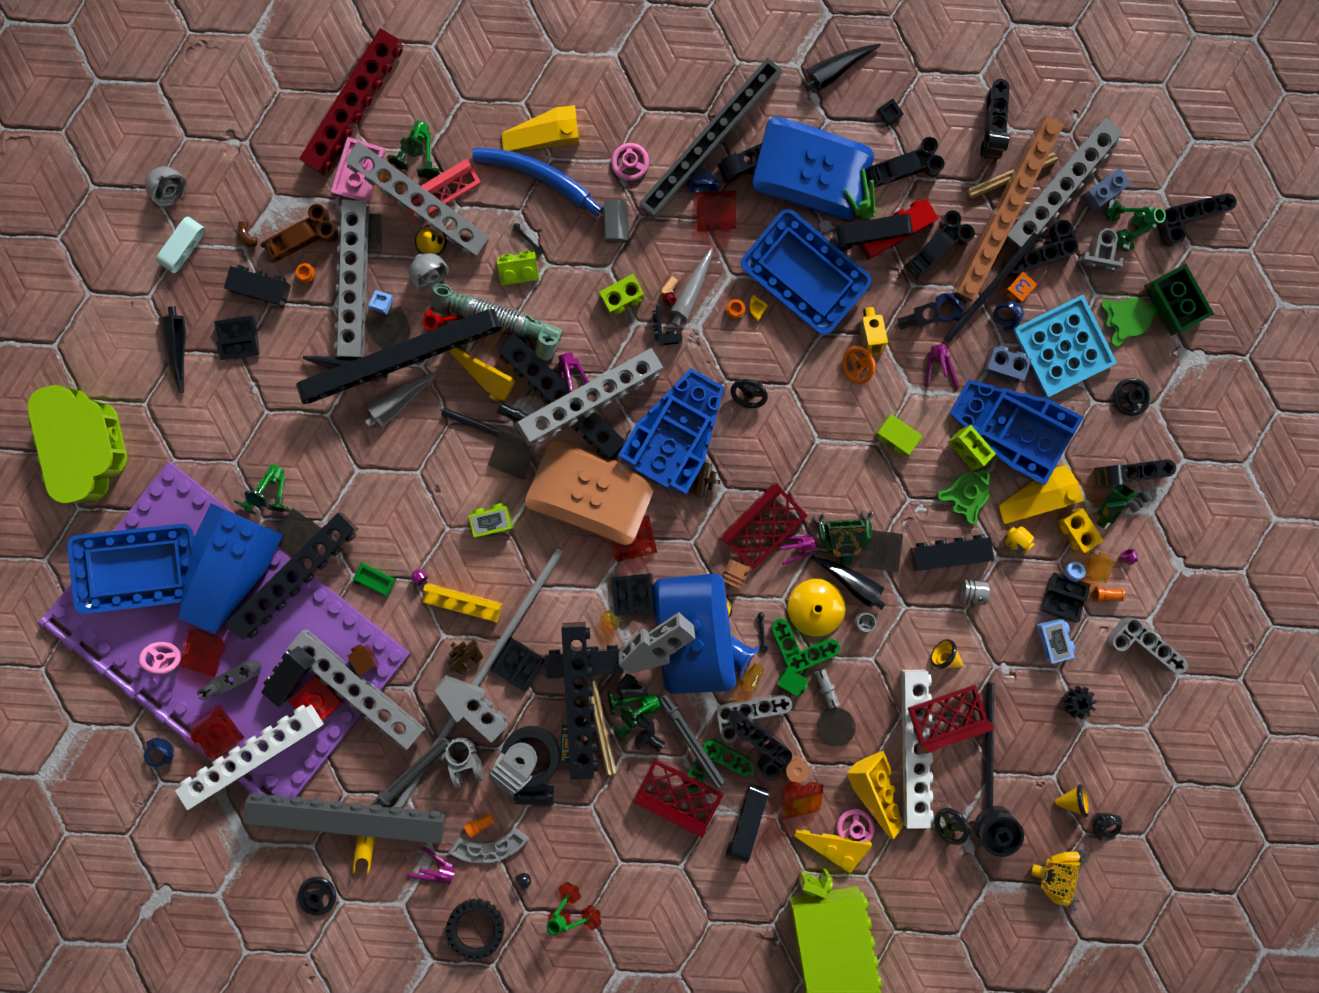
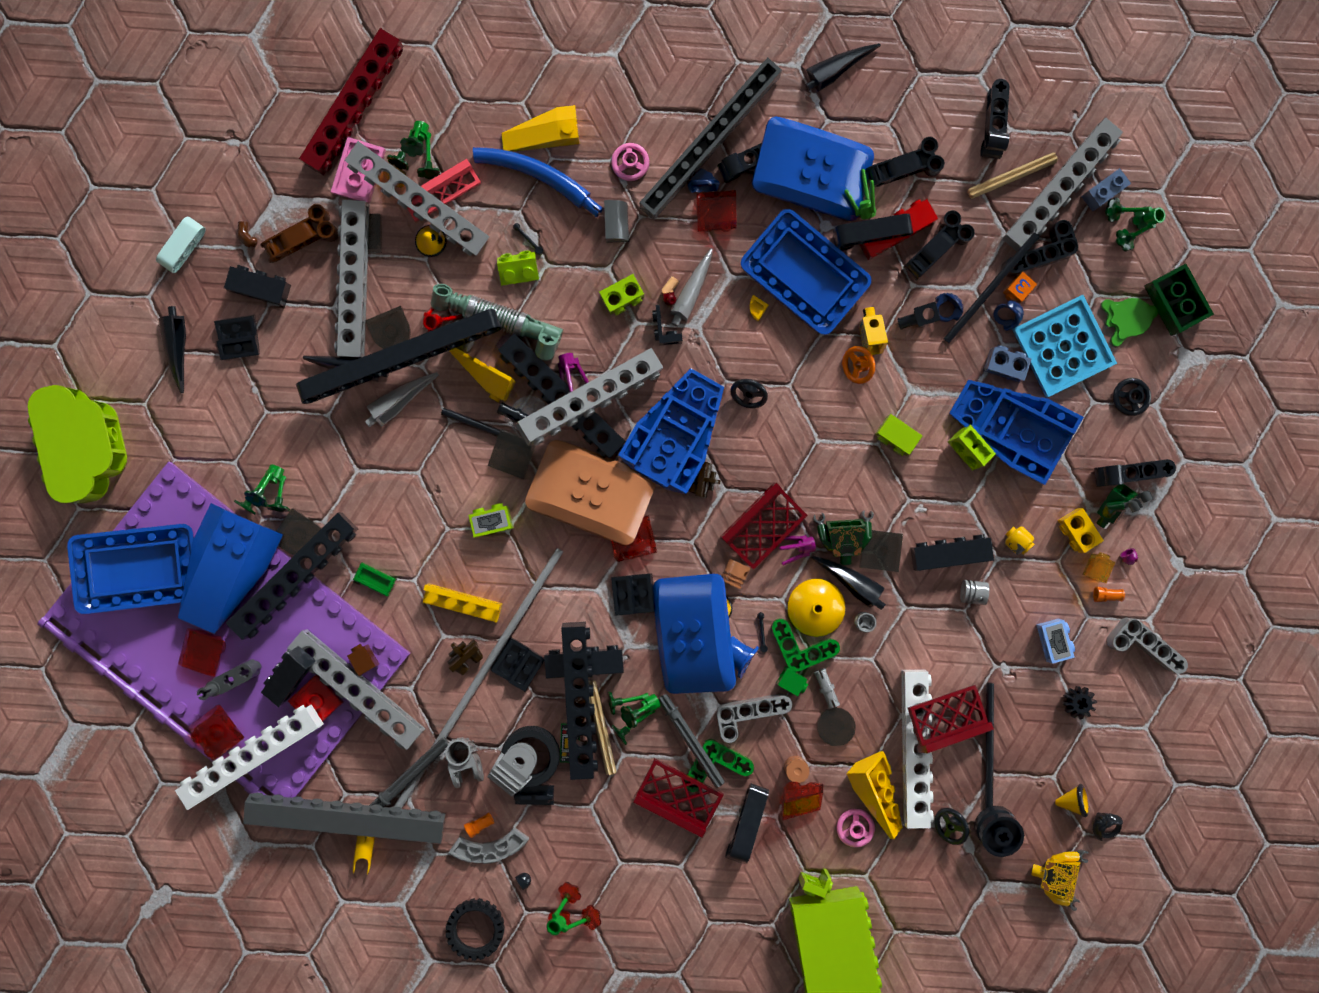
bright pink piece [139,642,181,674] -> none
dark blue piece [144,738,174,767] -> none
light grey cylinder [145,166,187,207] -> none
orange plate [295,263,315,283] -> none
black piece [298,877,336,916] -> none
light blue tile [368,290,394,315] -> none
magenta plant [407,847,456,885] -> none
light grey cylinder [409,253,449,290] -> none
magenta hinge [411,569,429,586] -> none
light grey brick [435,675,508,743] -> none
clear yellow piece [600,610,620,630] -> none
black piece [617,673,647,700] -> none
light grey brick [619,612,695,674] -> none
black bracket [635,713,665,752] -> none
orange plate [726,299,745,319] -> none
black beam [728,710,792,780] -> none
clear yellow cone [739,663,764,693] -> none
yellow wing [794,829,872,873] -> none
black tile [876,99,904,126] -> none
magenta plant [925,344,959,389] -> none
yellow hat [931,639,963,669] -> none
bright green tile [937,470,990,525] -> none
nougat brick [952,116,1064,302] -> none
yellow wedge [998,465,1084,524] -> none
black slope [1041,572,1091,623] -> none
light blue tile [1065,561,1086,582] -> none
light grey pin [1078,228,1124,272] -> none
black beam [1157,193,1237,247] -> none

